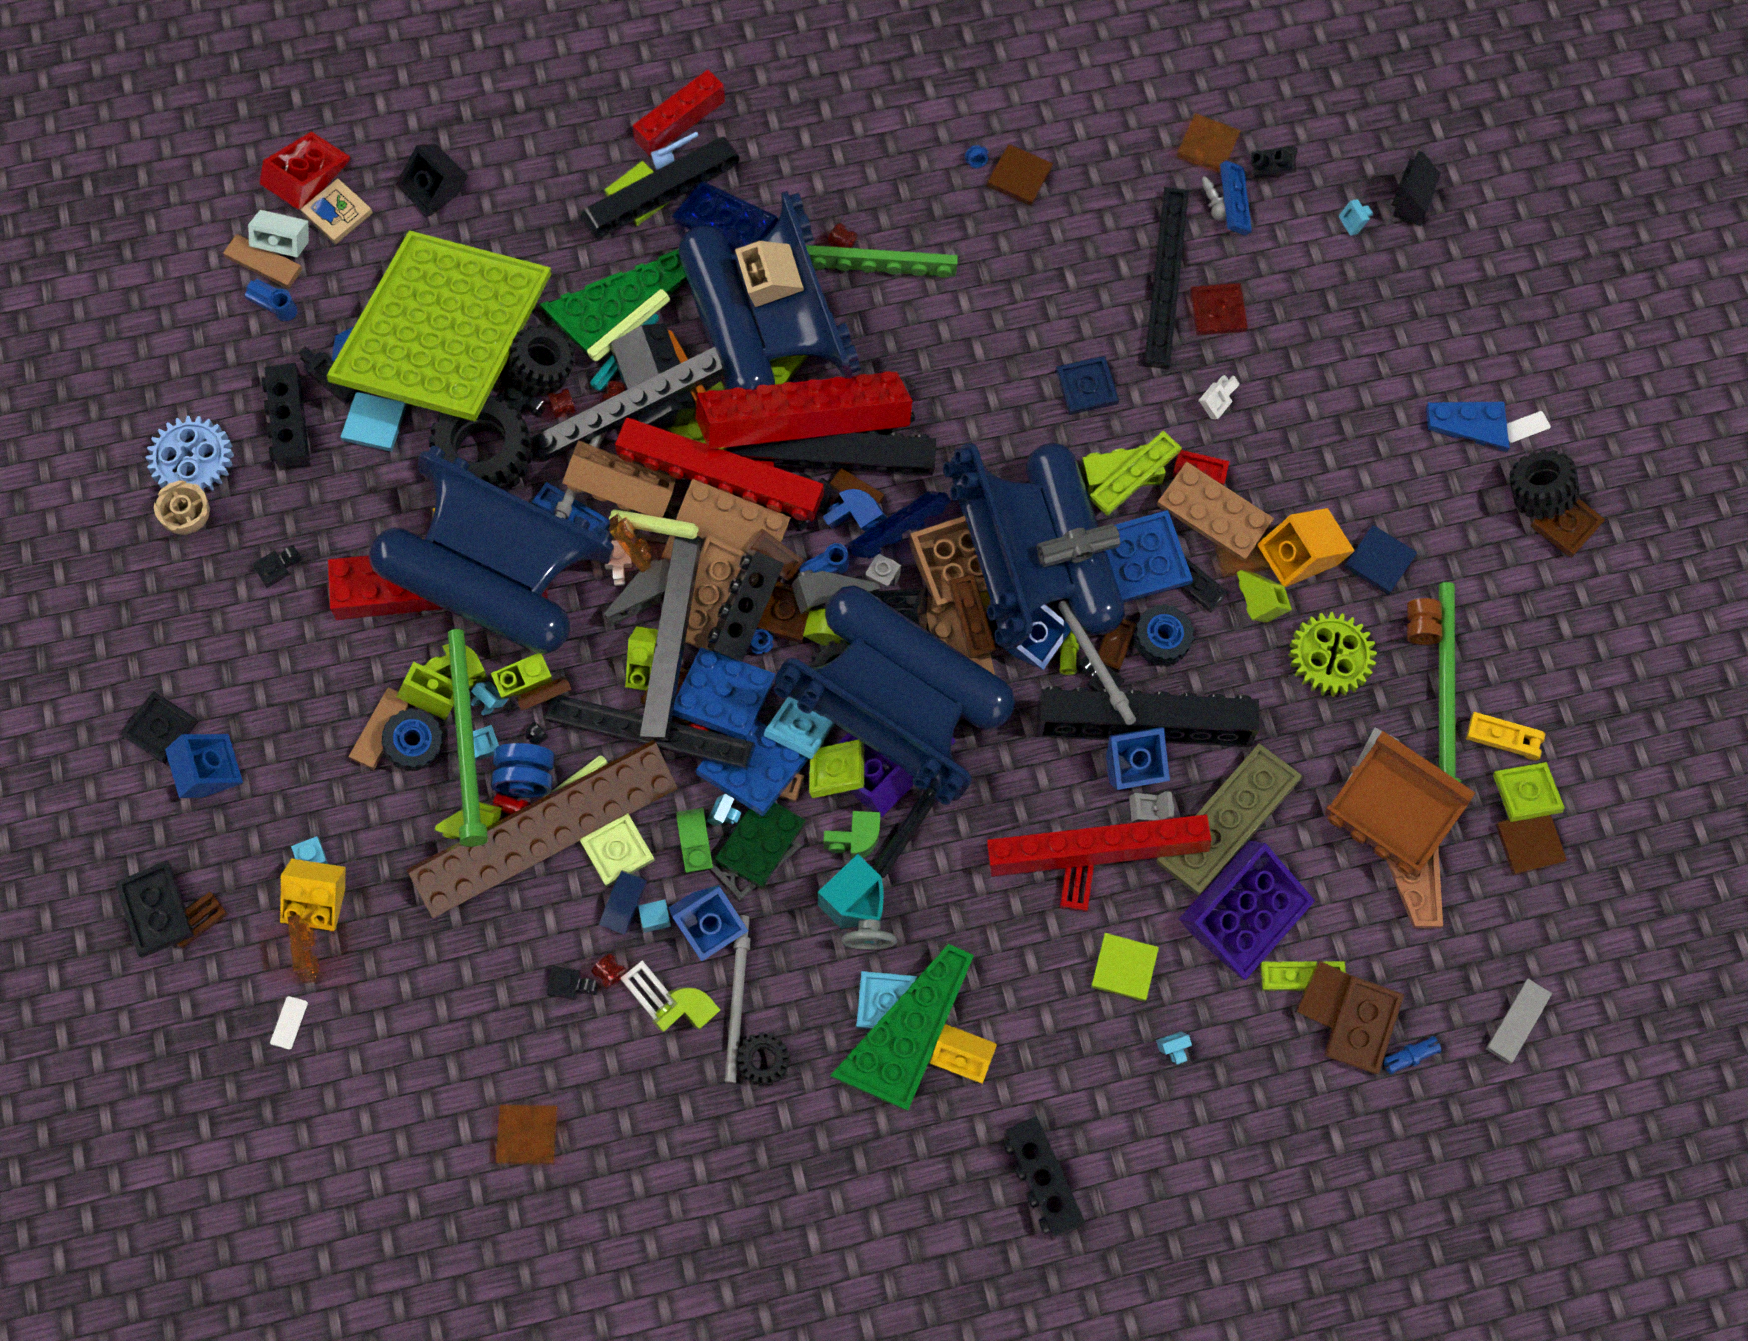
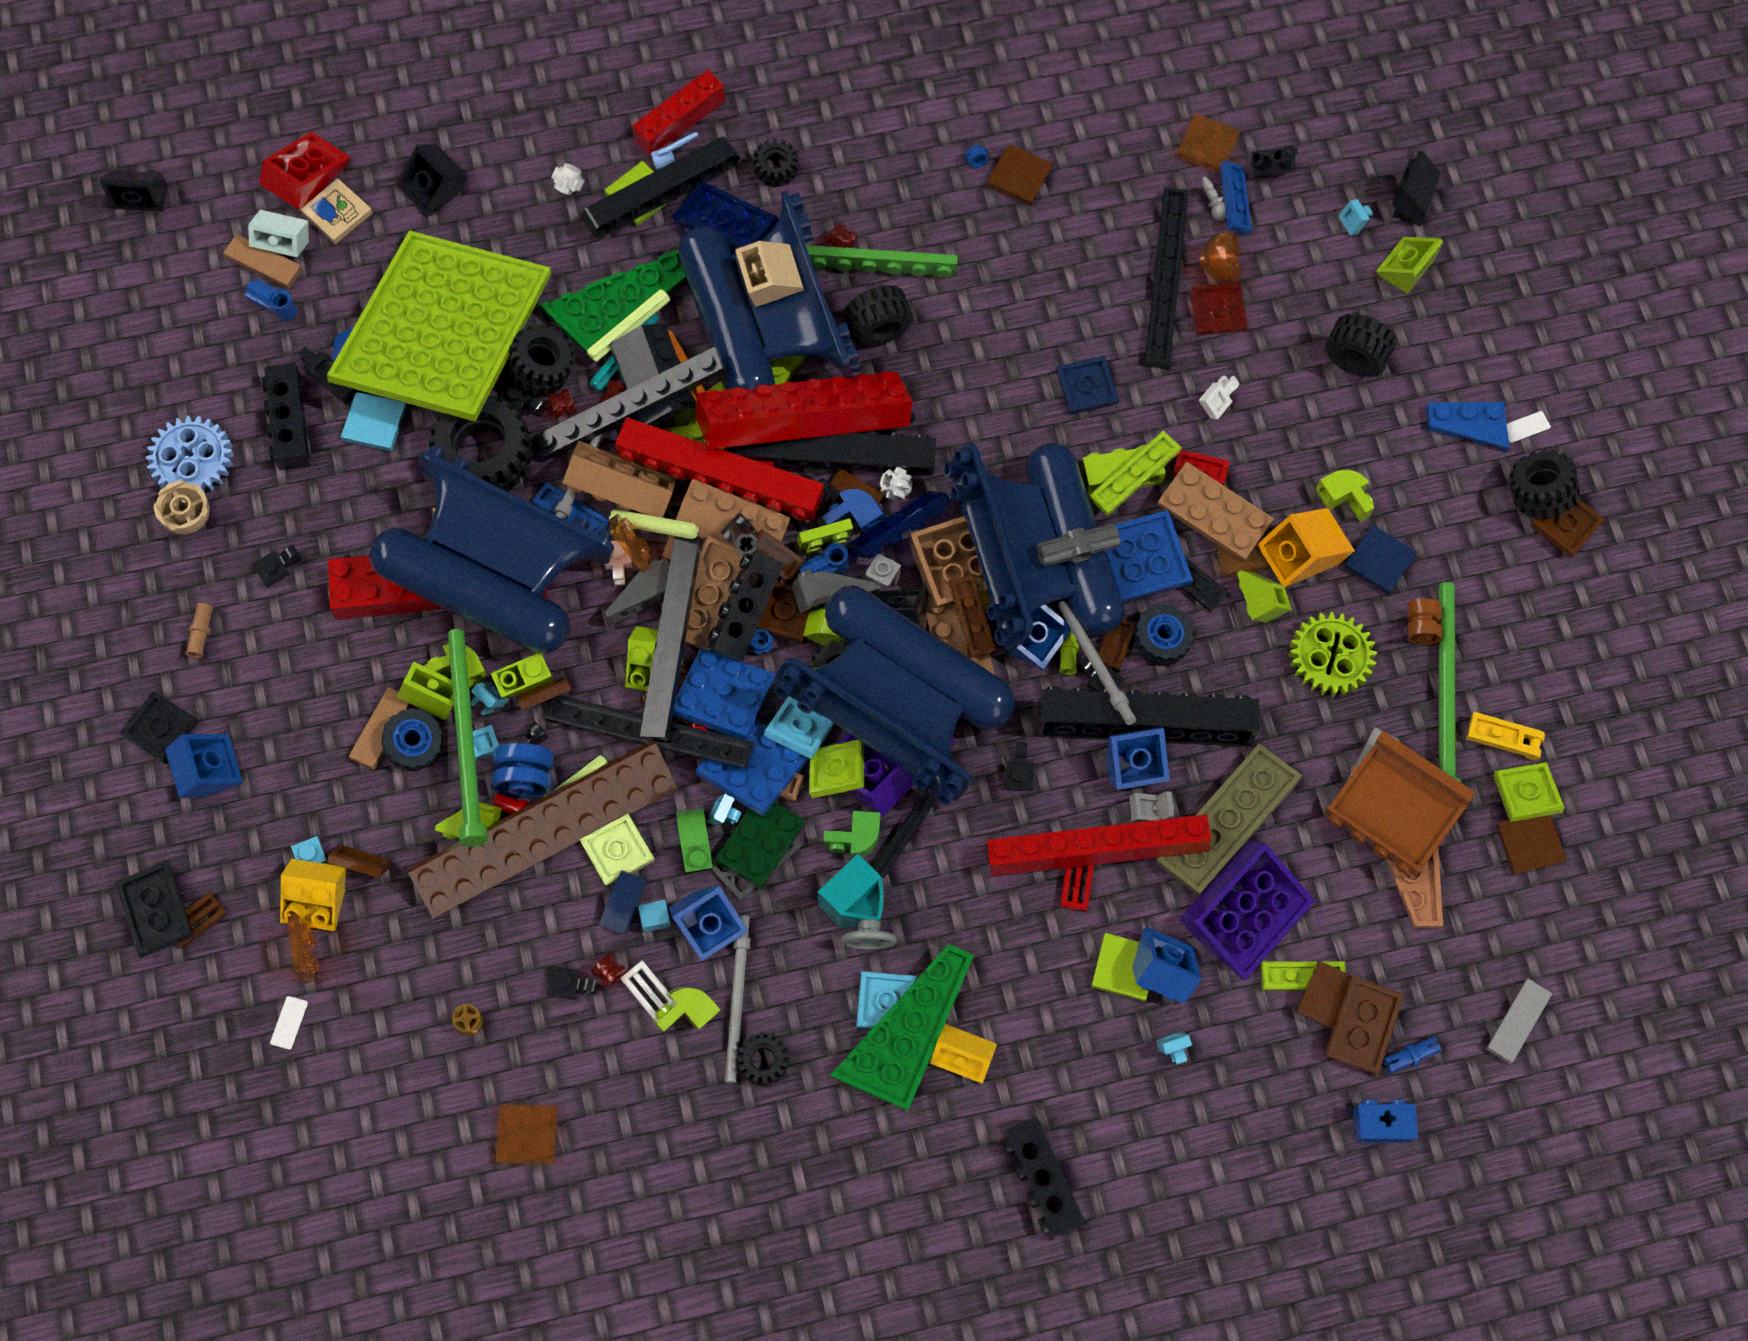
none -> black slope [100,169,168,212]
none -> medium nougat pin [185,603,213,659]
none -> reddish brown tile [327,844,391,878]
none -> pearl gold wheel [452,1004,483,1036]
none -> white gear [551,163,584,195]
none -> black piece [720,513,758,555]
none -> black tyre [753,138,798,187]
none -> lime plate [796,518,853,554]
none -> black tyre [844,285,914,347]
none -> white gear [880,467,912,501]
none -> black plate [1006,742,1034,791]
none -> blue slope [1132,927,1202,1003]
none -> clear orange cylinder [1200,231,1241,282]
none -> lime brick [1316,470,1374,523]
none -> black tyre [1325,313,1397,377]
none -> blue brick [1353,1100,1418,1143]
none -> lime slope [1376,237,1443,294]

